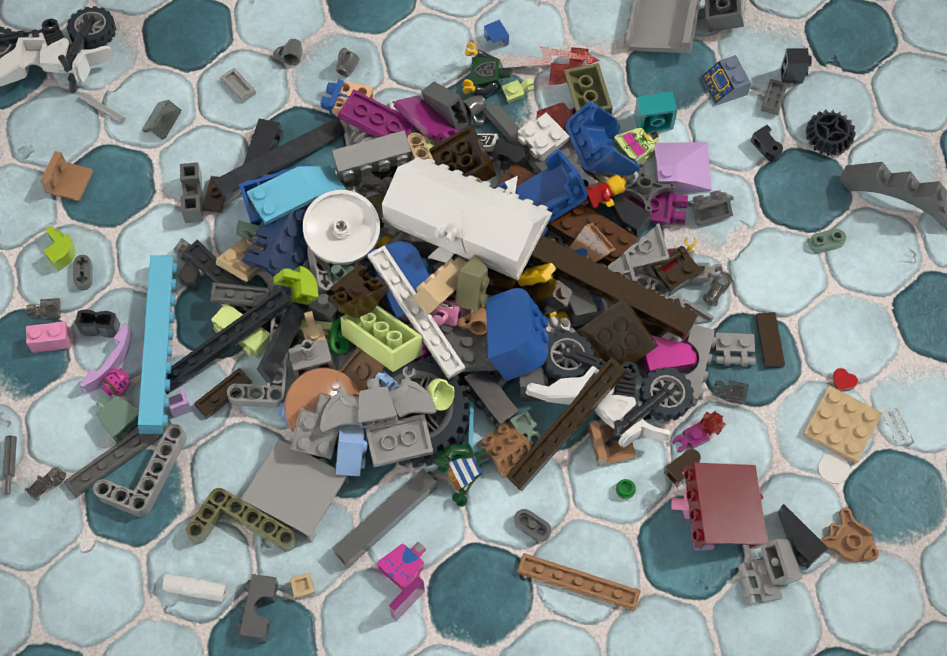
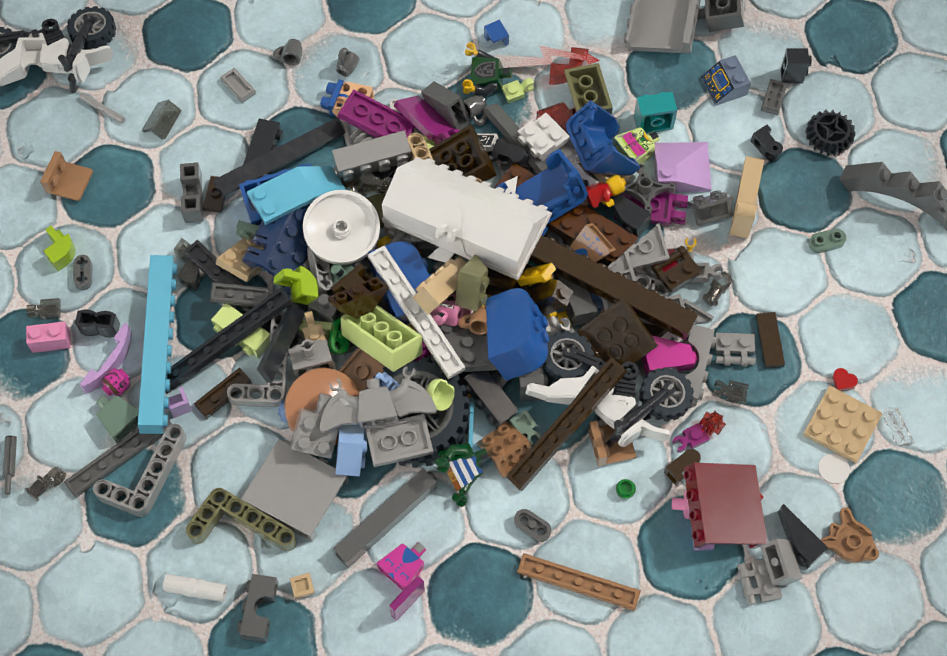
none -> tan beam [729,156,764,239]

